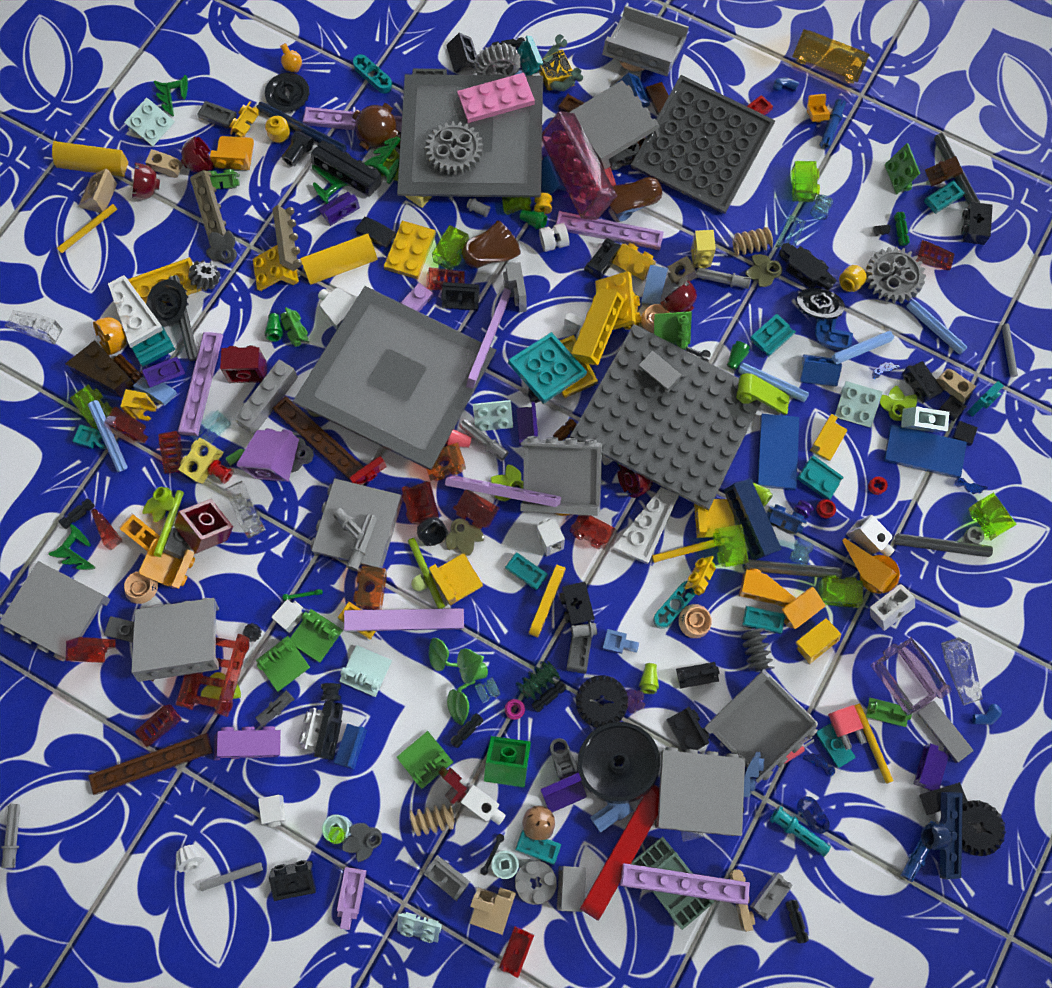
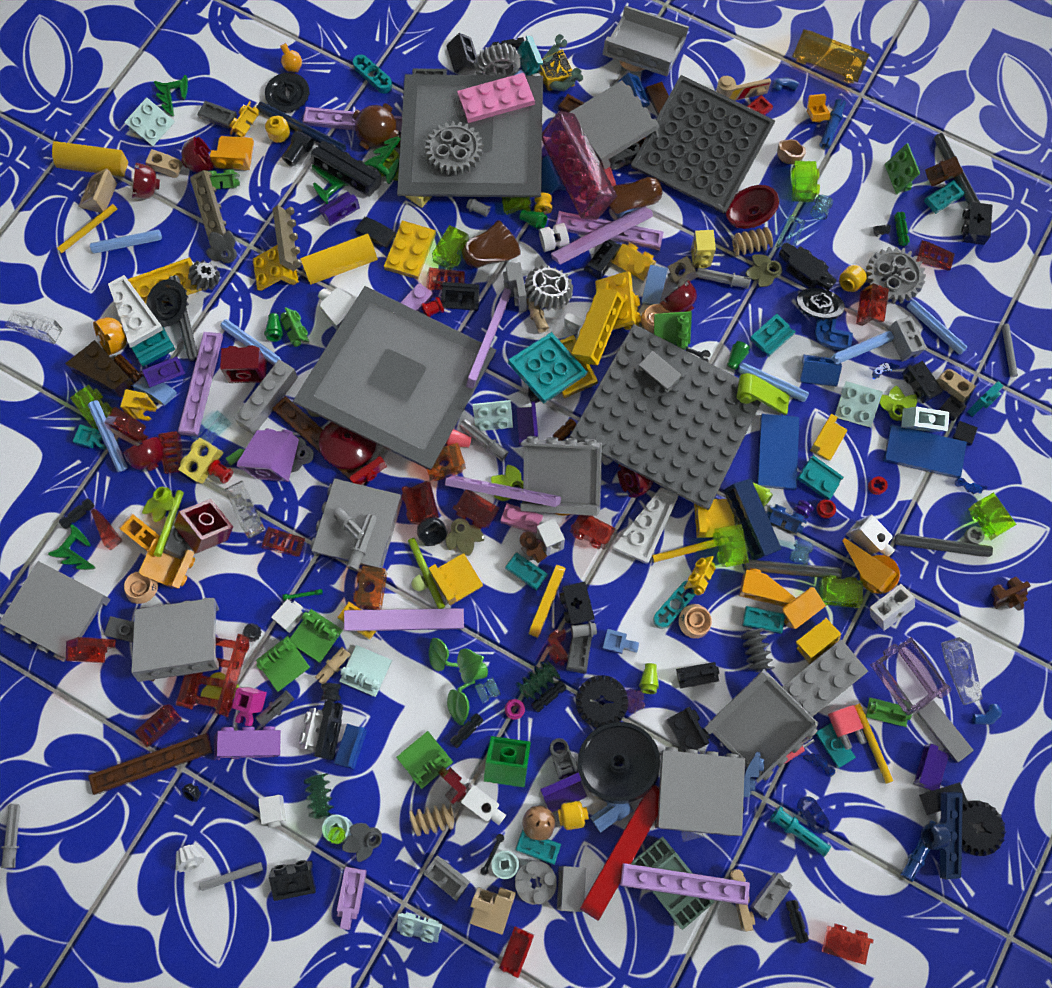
none -> light blue axle [90,230,162,253]
none -> dark red cylinder [123,437,164,472]
none -> black piece [182,783,201,802]
none -> light blue axle [220,319,281,366]
none -> dark pink brick [232,687,267,726]
none -> clear red slope [262,527,305,557]
none -> clear green piece [303,773,335,819]
none -> tan pin [315,647,351,684]
none -> dark red dish [319,422,376,469]
none -> red bush [421,297,444,317]
none -> bright pink plate [500,503,543,535]
none -> reddish brown hips [519,531,547,563]
none -> light grey gear [525,265,573,311]
none -> tan pin [526,298,549,333]
none -> clear red bracket [547,629,568,666]
none -> lavender tile [551,207,653,264]
none -> yellow head [558,801,589,830]
none -> tan door [716,76,771,101]
none -> dark red dish [726,185,779,229]
none -> medium nougat helmet [777,139,806,164]
none -> light grey brick [782,639,868,717]
none -> clear red bracket [822,923,874,965]
none -> clear red bracket [856,283,889,326]
none -> light grey hinge [887,316,927,362]
none -> reddish brown hips [991,577,1031,611]

